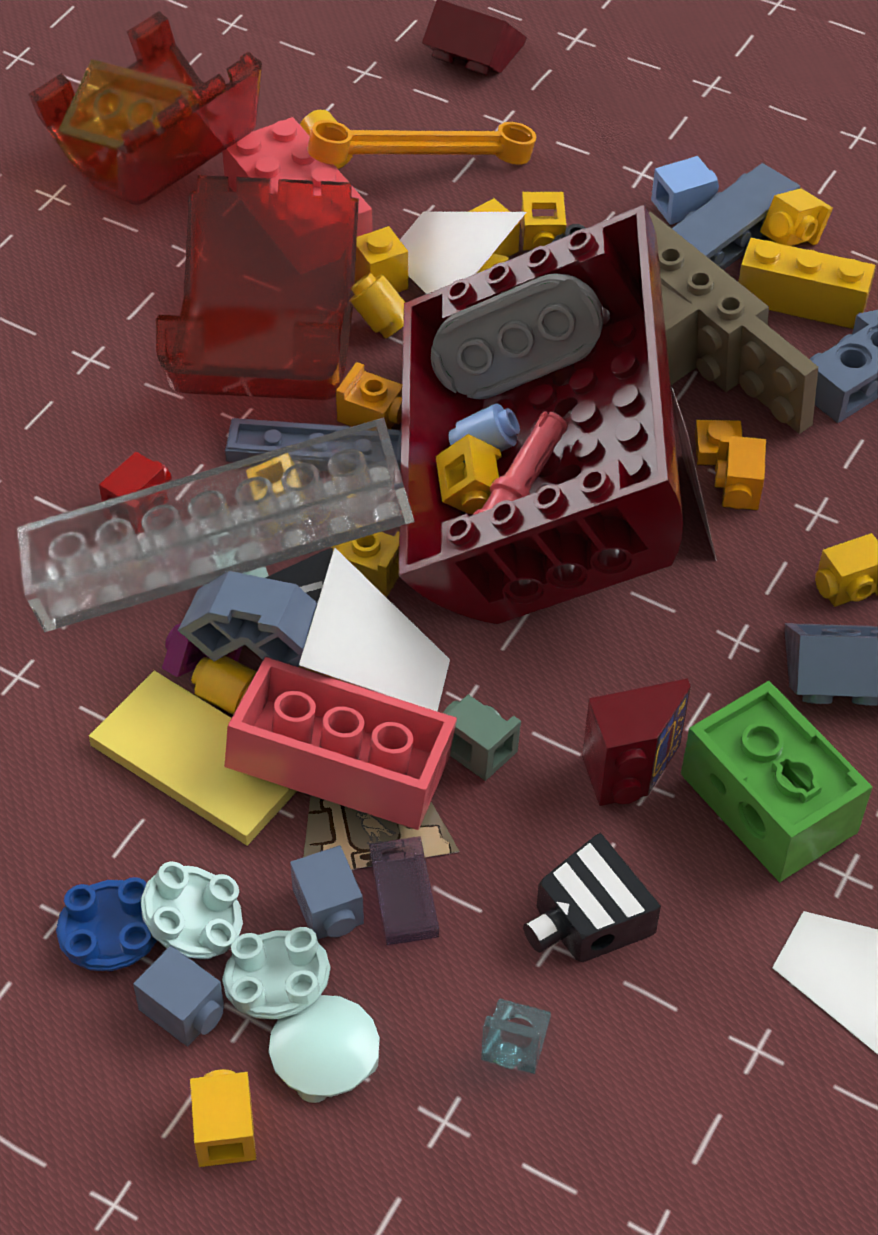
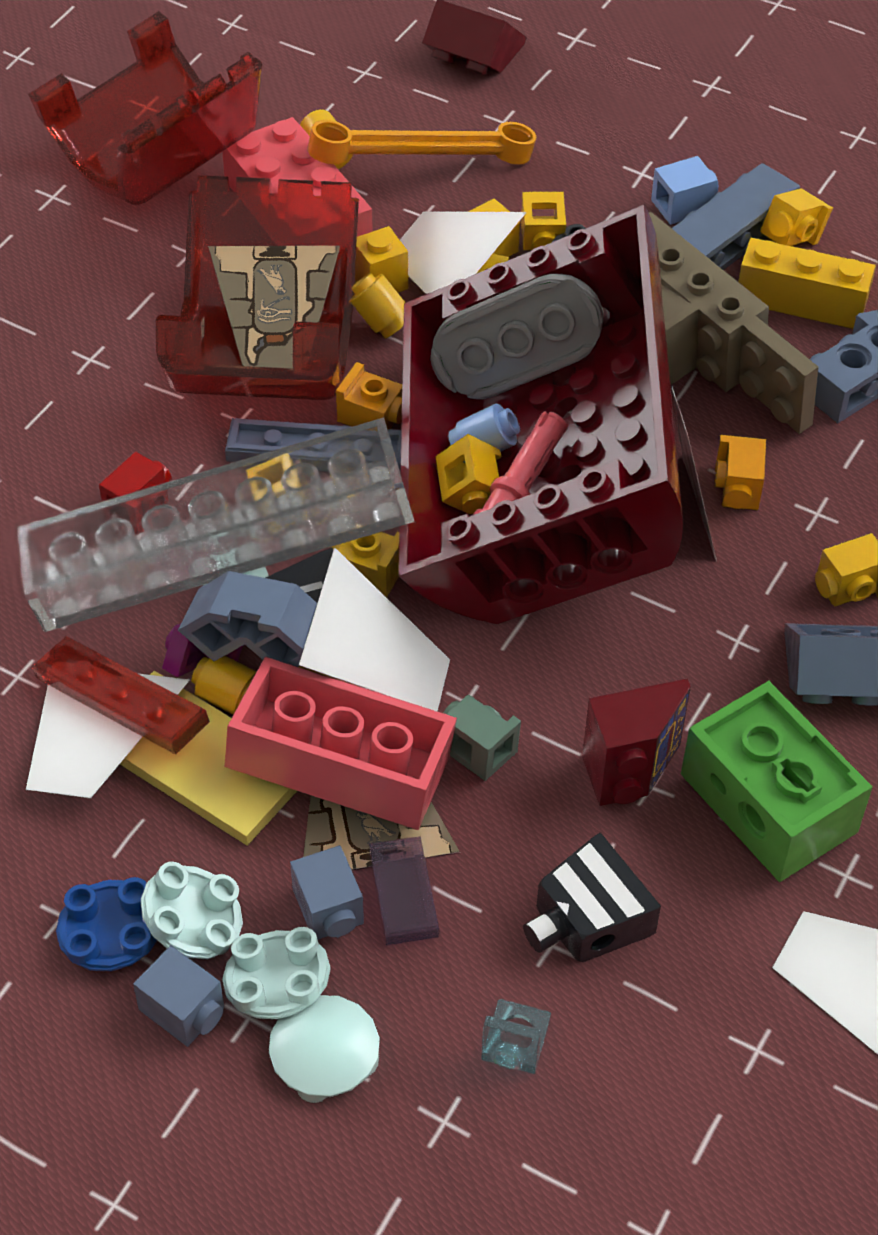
clear yellow slope [58,59,212,164] -> none
yellow brick [190,1069,256,1167] -> none
light orange plate [695,420,742,465] -> none
none -> white sticker [26,664,190,798]
none -> clear red tile [32,636,210,755]
none -> sticker [208,246,340,371]

